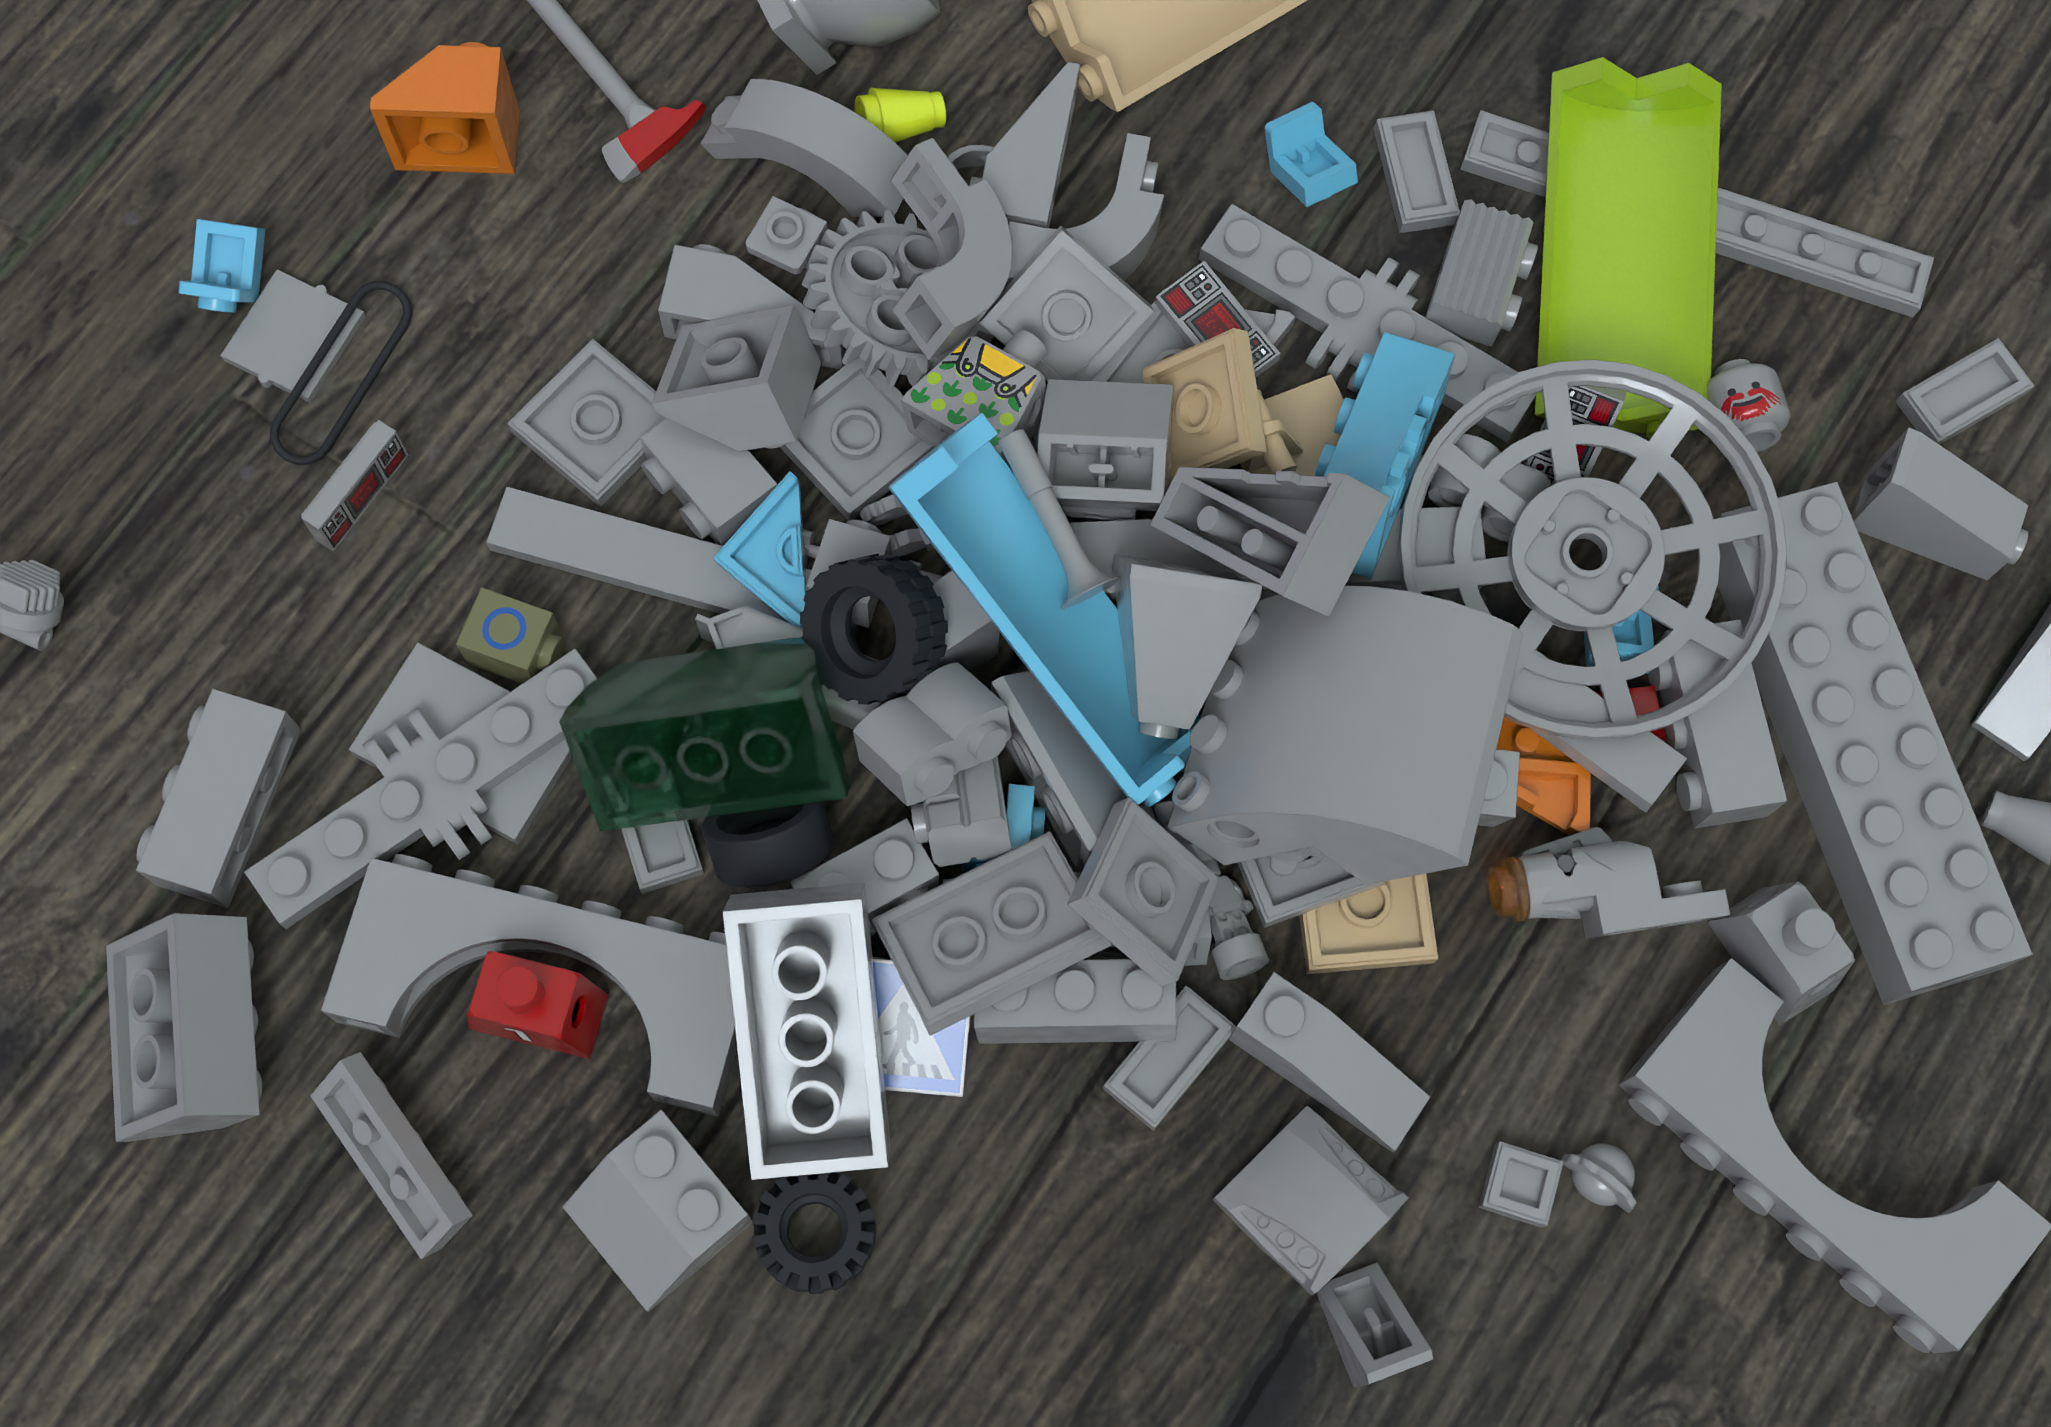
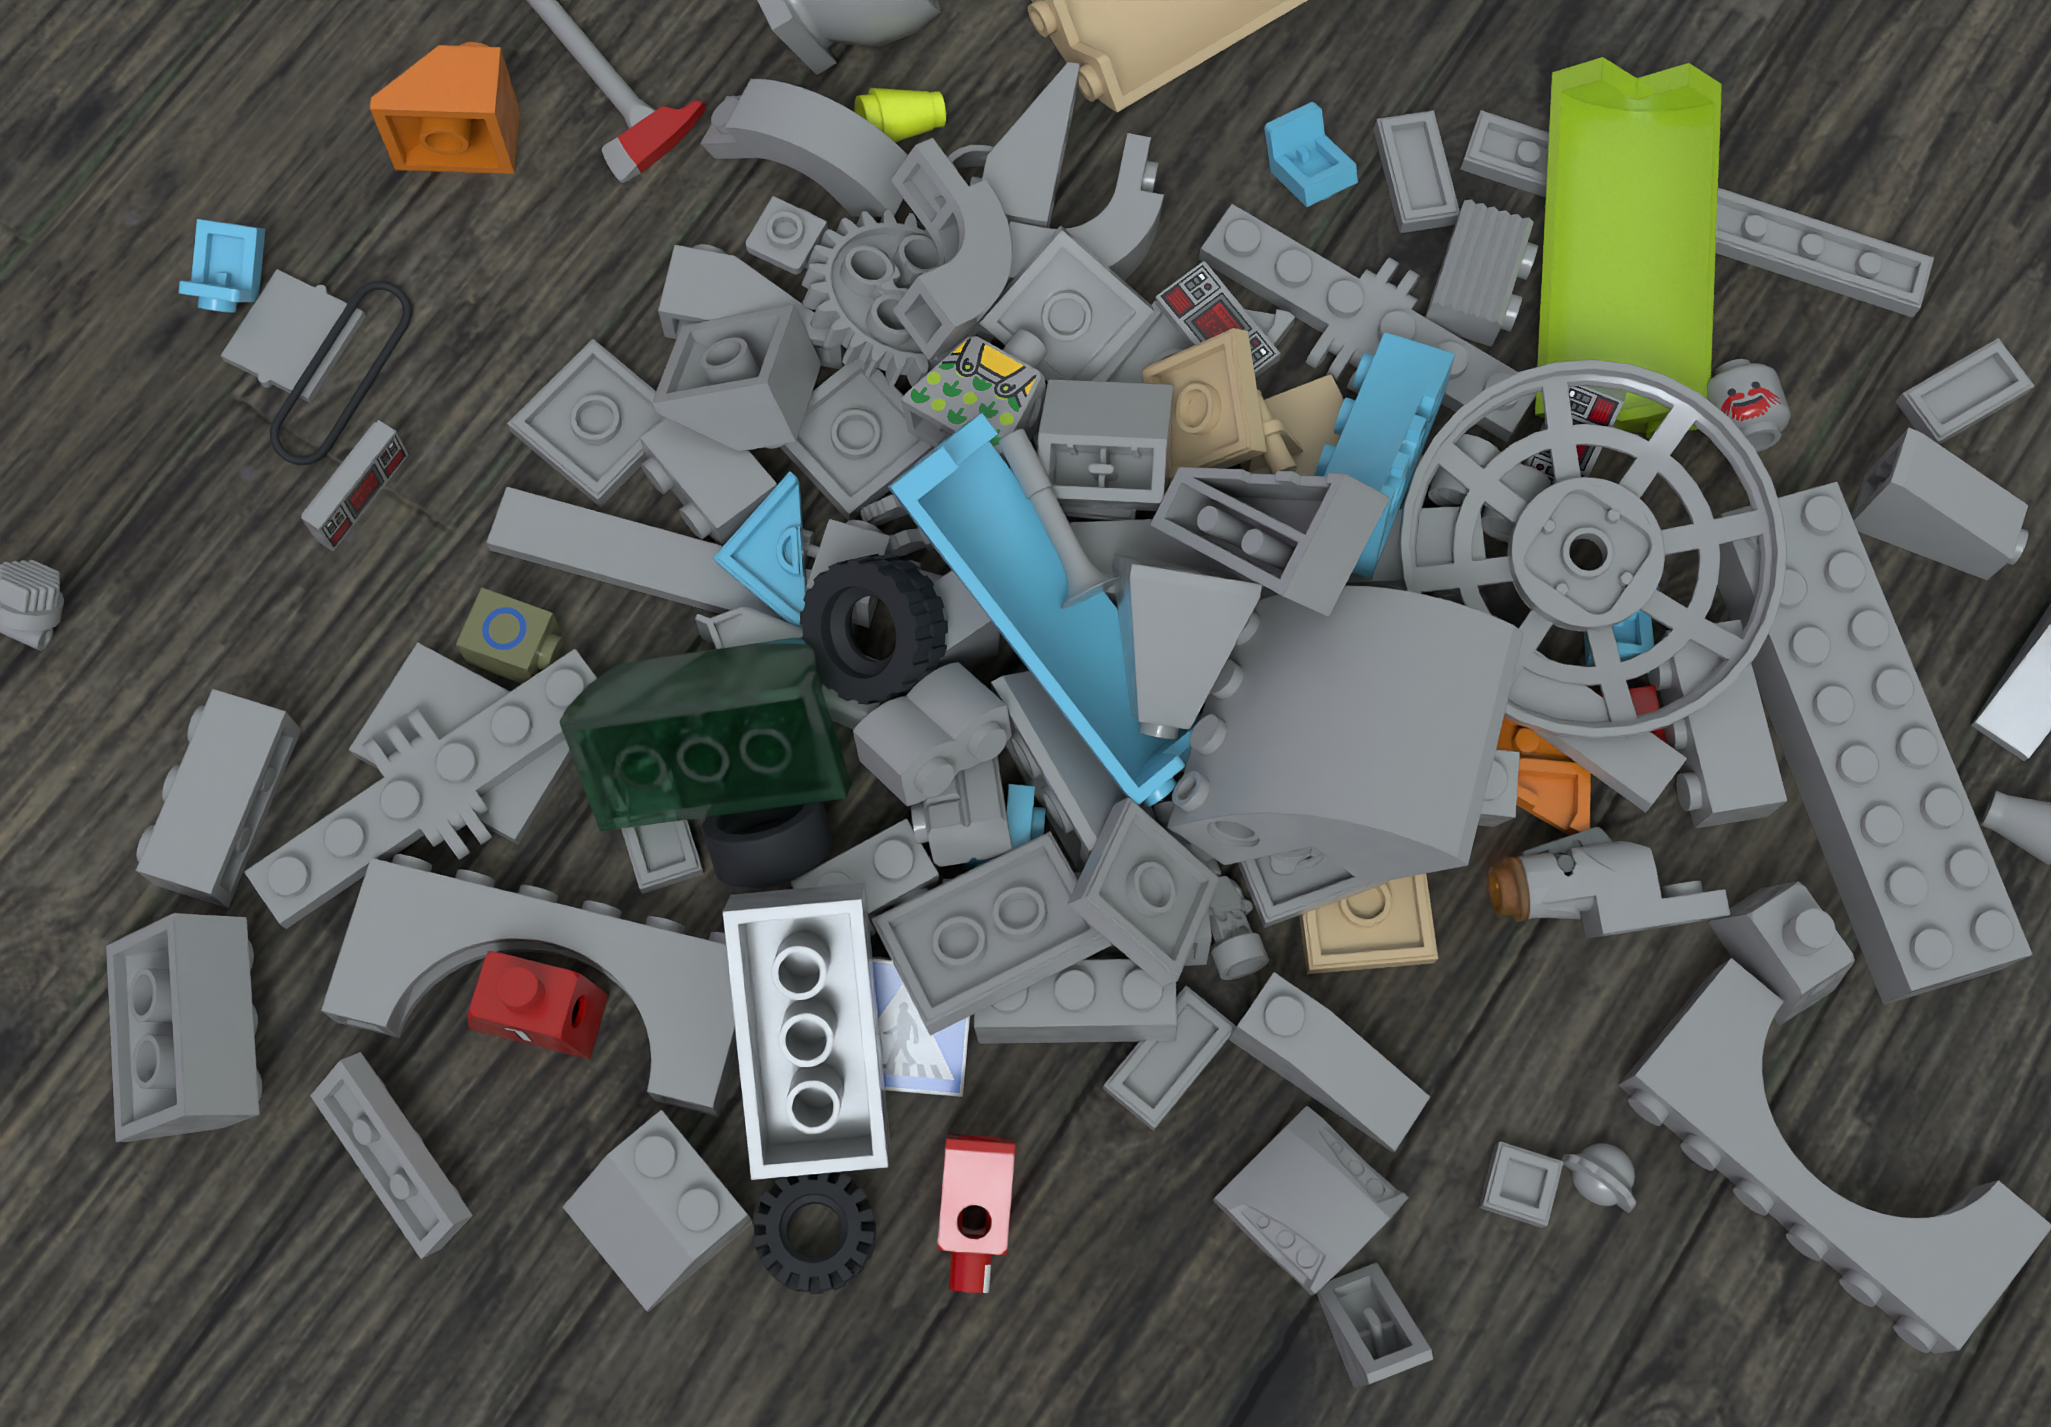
none -> torso [937,1133,1016,1293]

